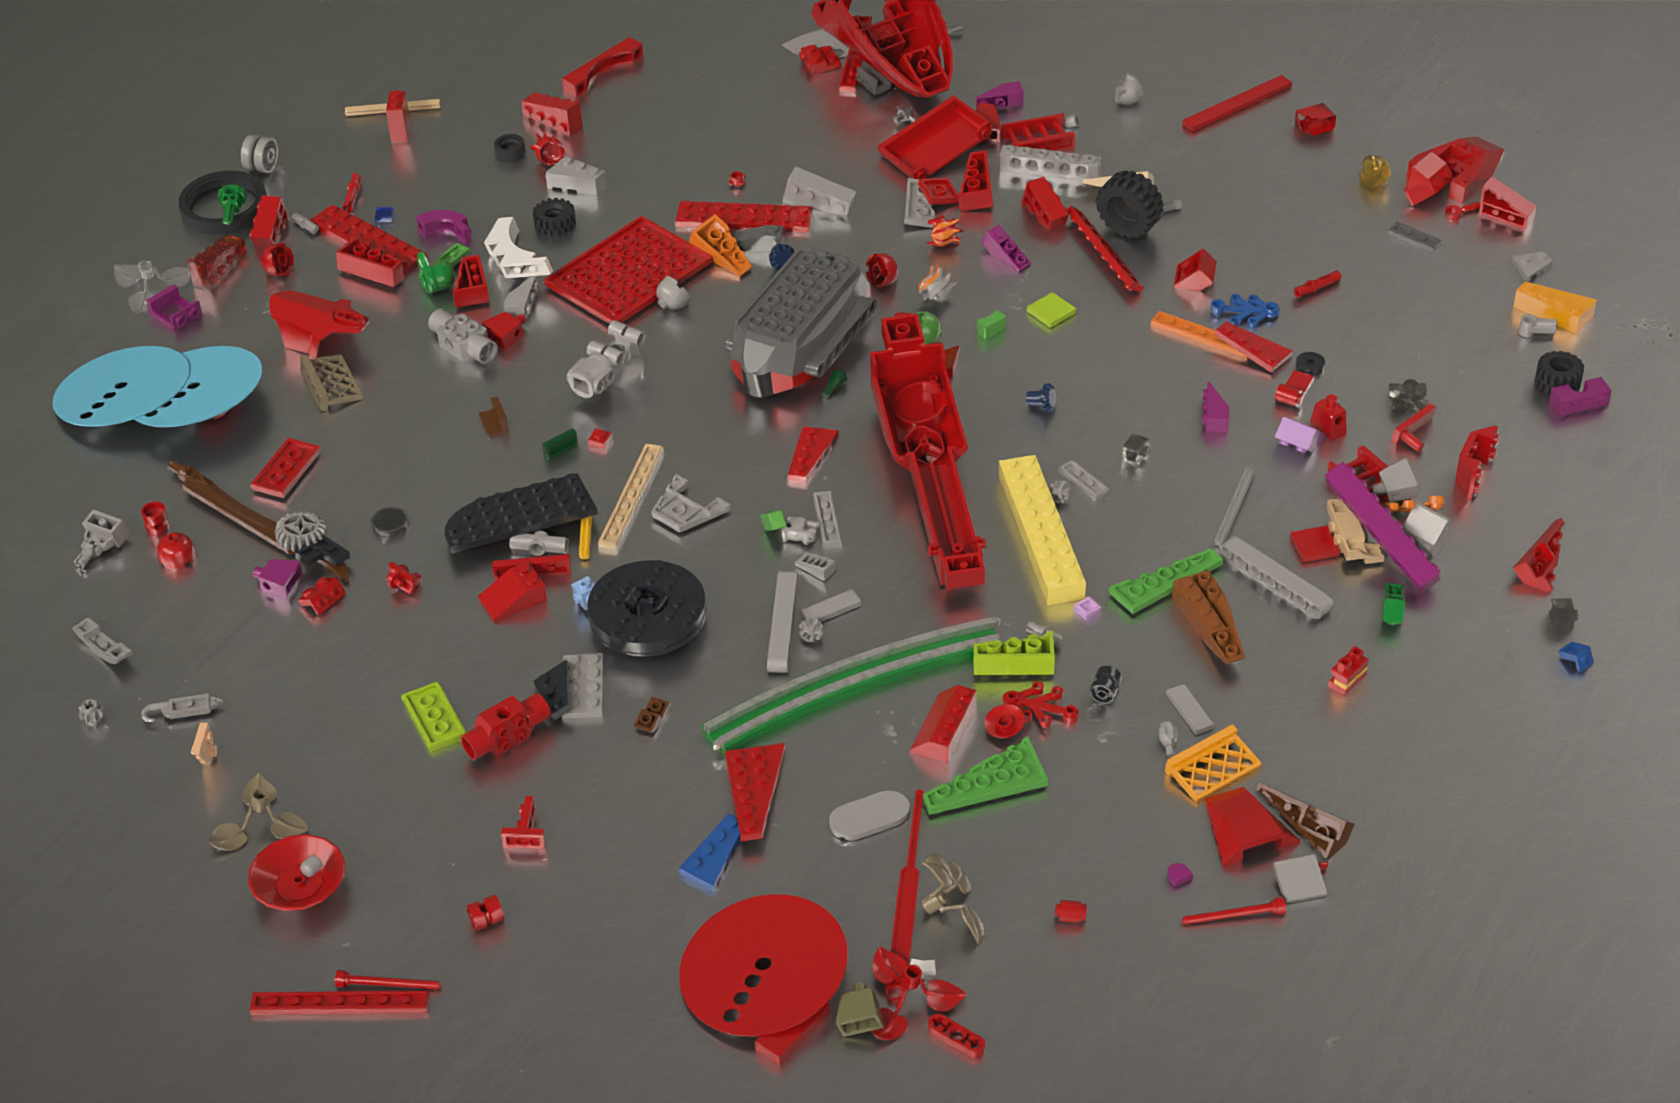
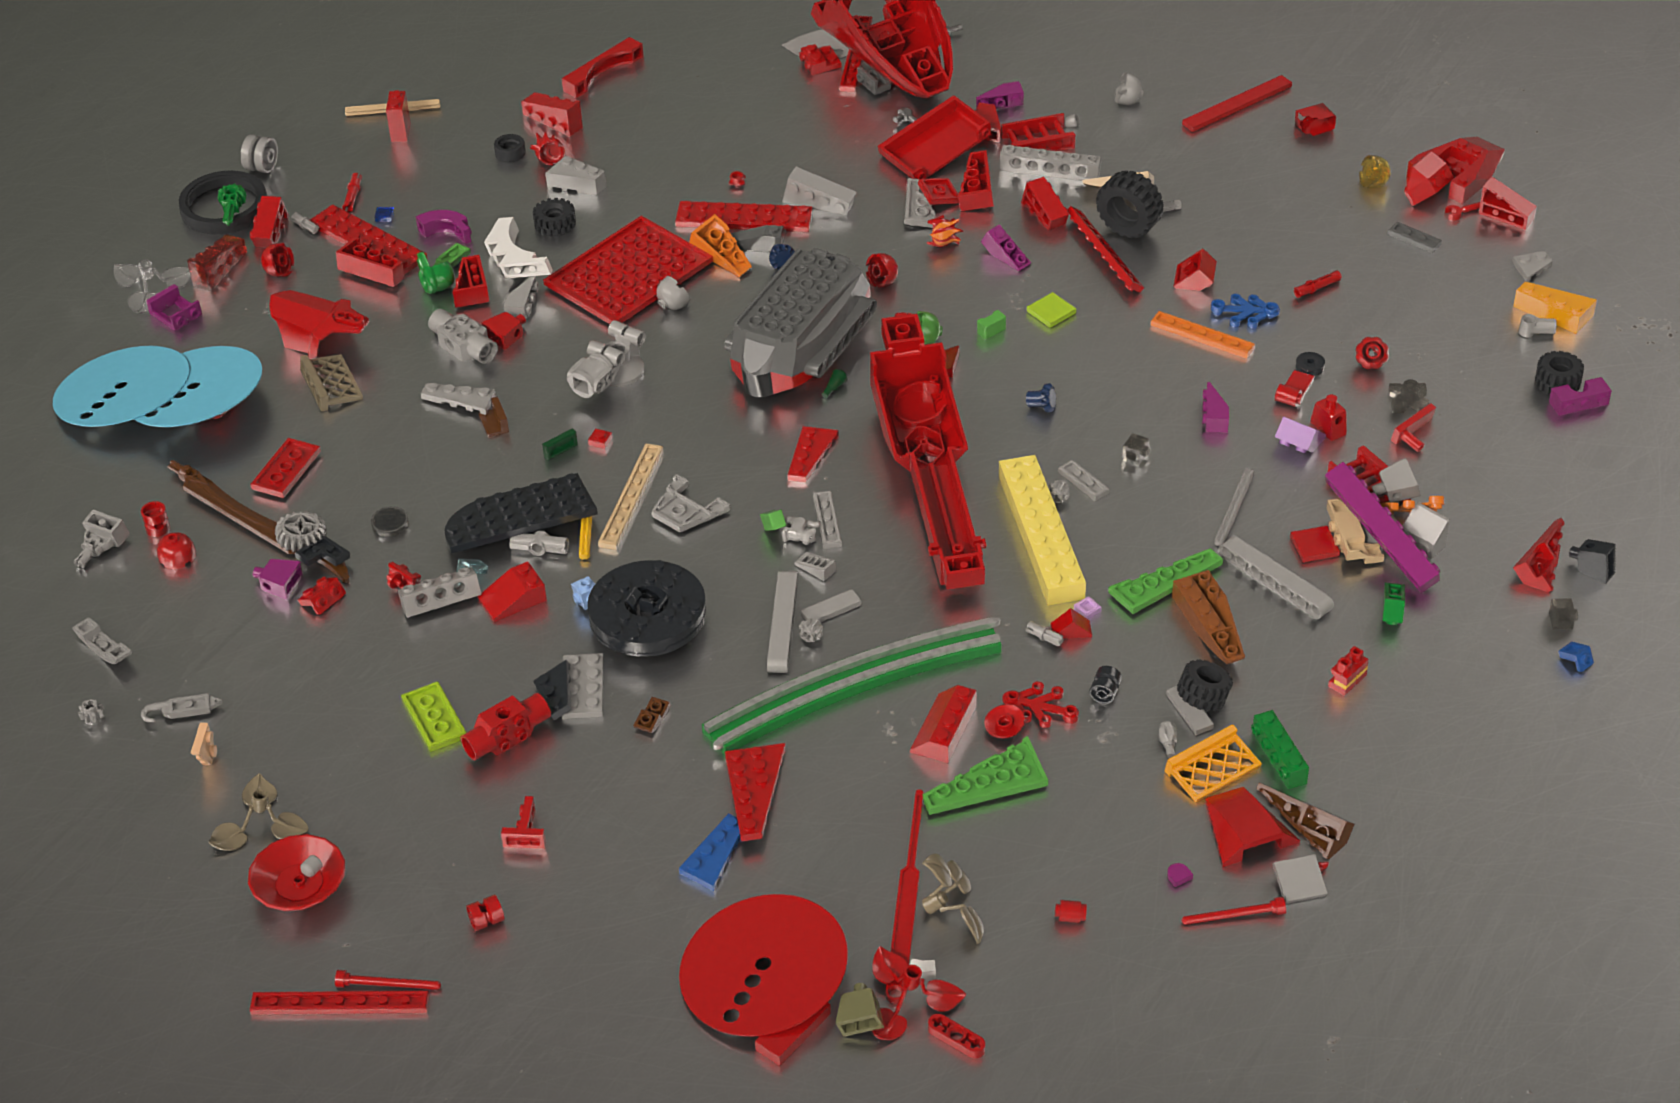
red fence [492,554,571,581] -> none
light grey tile [829,790,910,841] -> none
light grey hair [918,266,957,302] -> none
lime wedge [973,631,1055,676] -> none
red wing [1214,321,1293,373] -> none
red slope [1455,425,1500,500] -> none
none -> light grey brick [398,567,481,618]
none -> light grey wing [421,383,496,415]
none -> clear light blue tile [457,559,488,574]
none -> red slope [1050,608,1092,639]
none -> black tyre [1177,659,1233,711]
none -> green brick [1251,710,1309,790]
none -> red plant [1355,337,1389,370]
none -> black torso [1569,539,1616,584]

